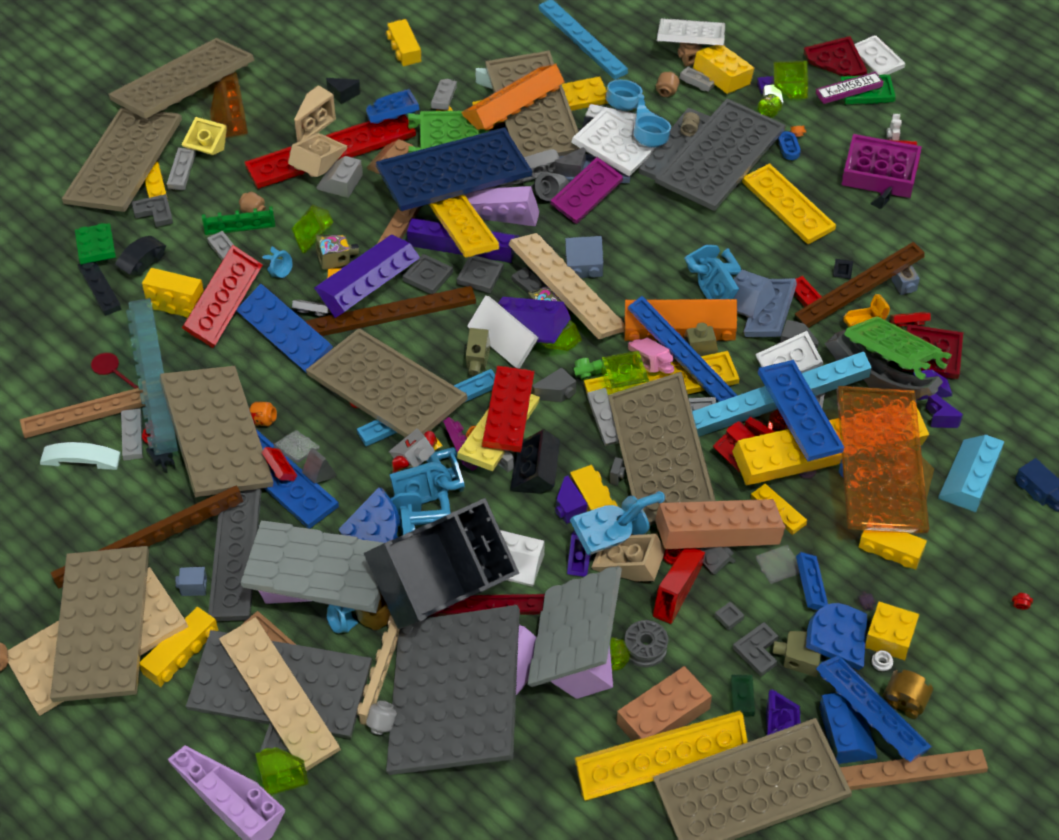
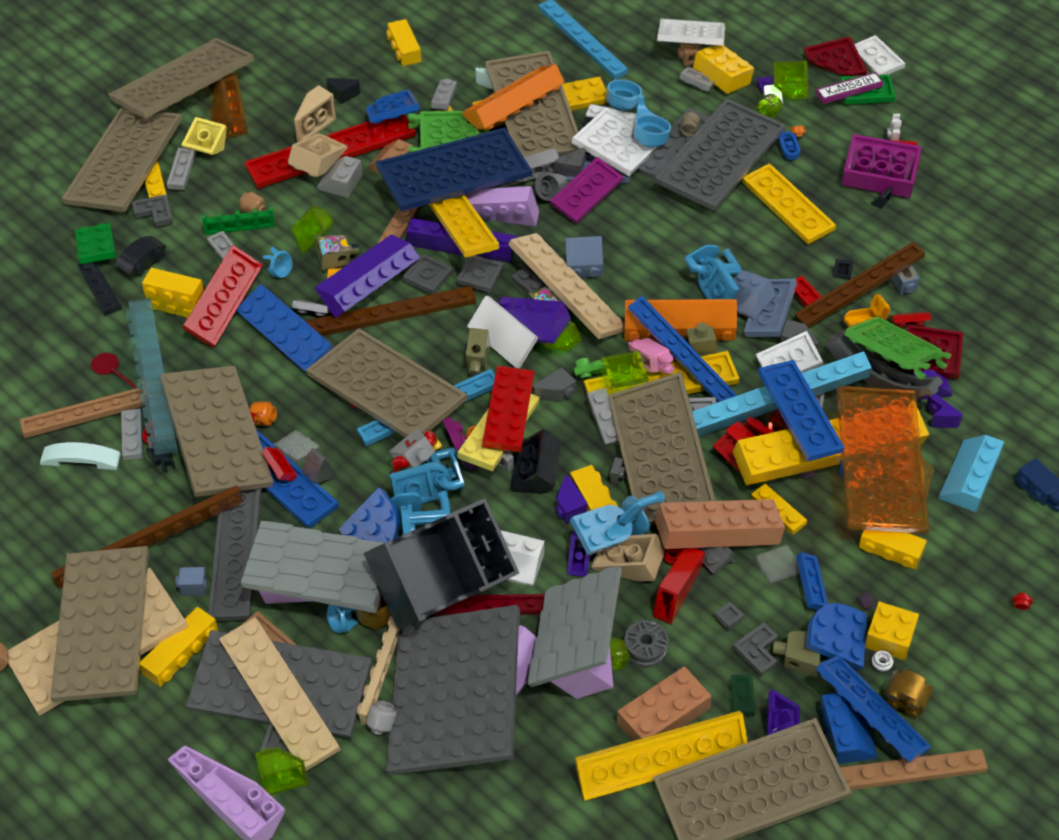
medium nougat head [656,72,679,97] -> none

